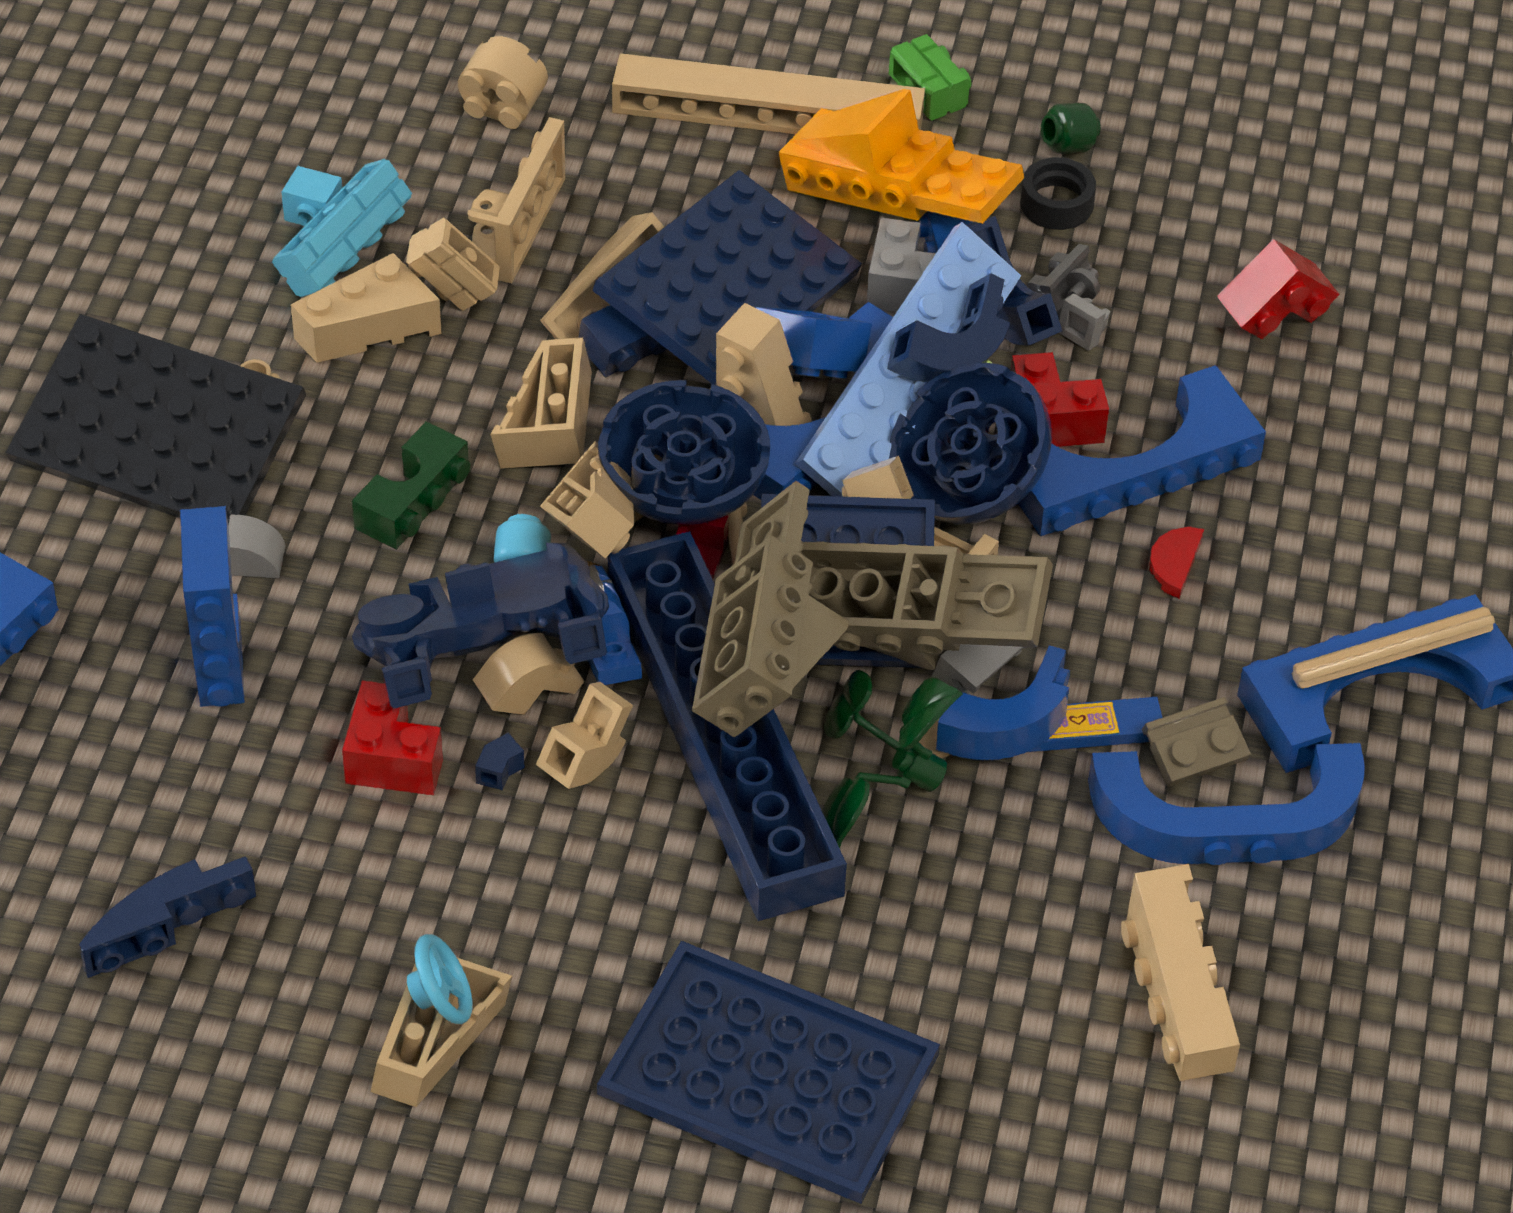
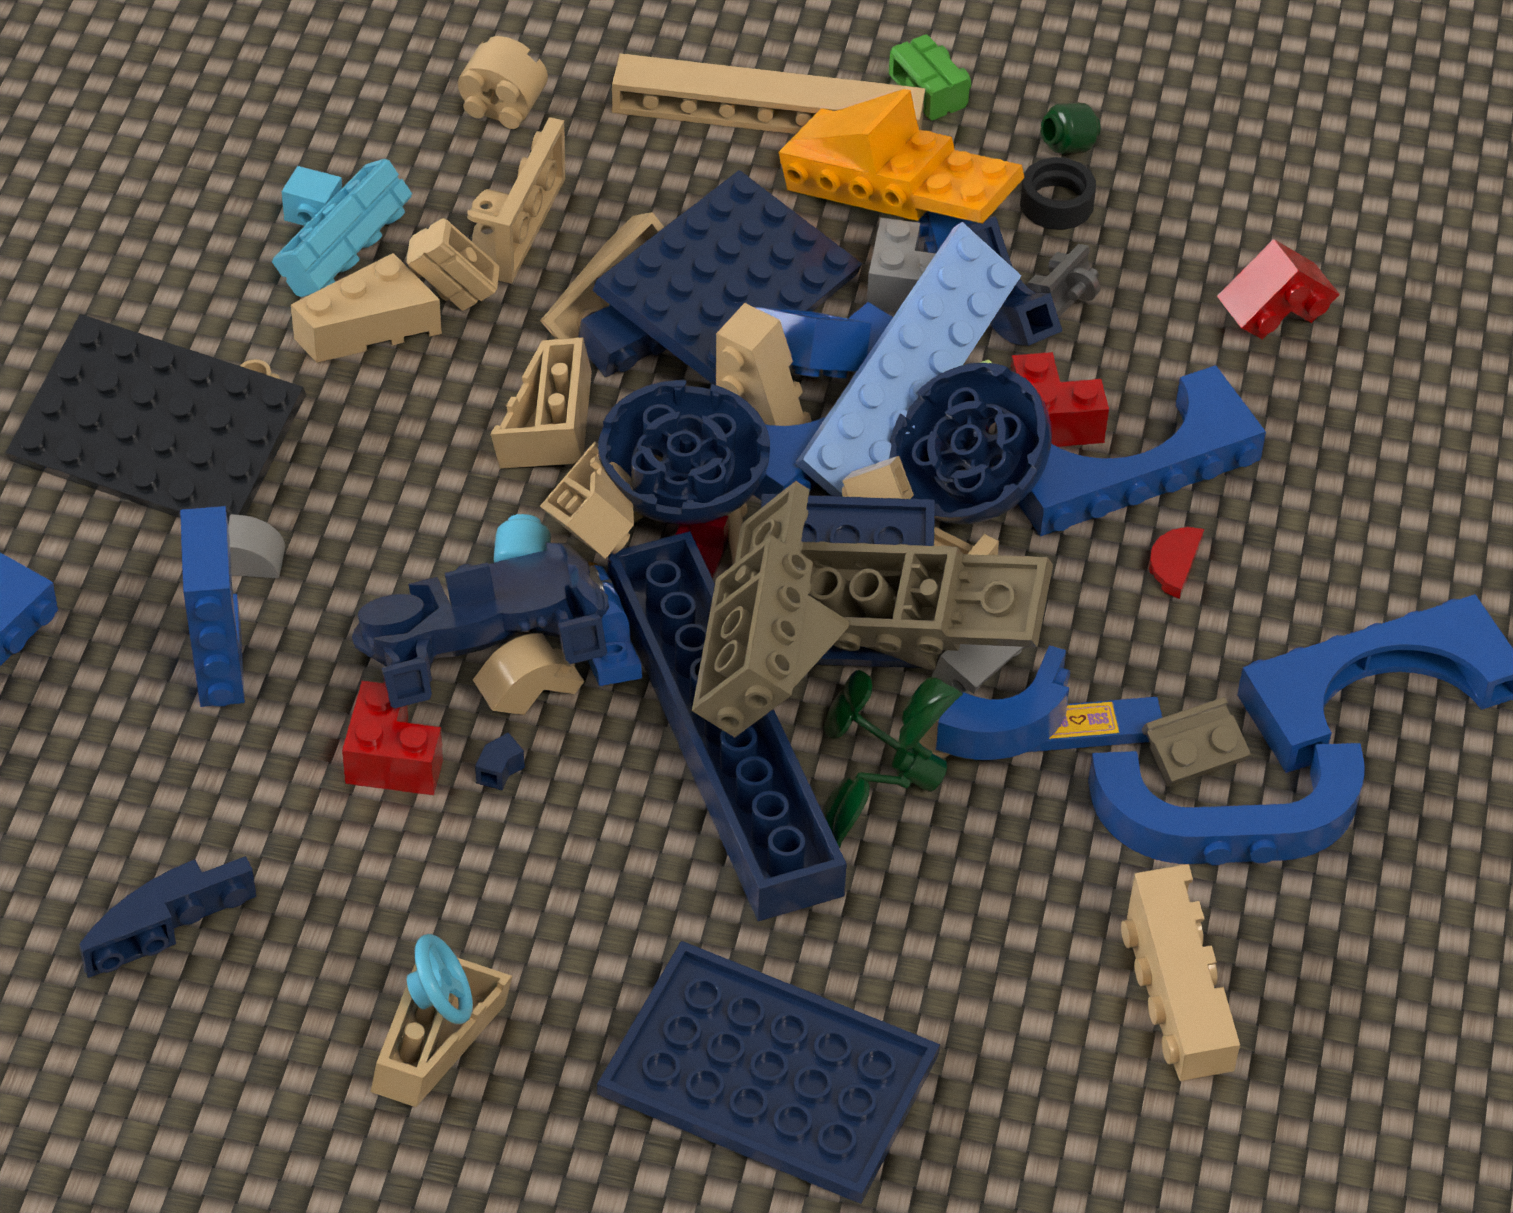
dark green arch [352,421,471,550] -> none
tan brick [536,682,633,789] -> none
dark blue arch [887,273,1010,382] -> none
light grey tile [1059,293,1110,351] -> none
tan axle [1292,607,1495,689] -> none

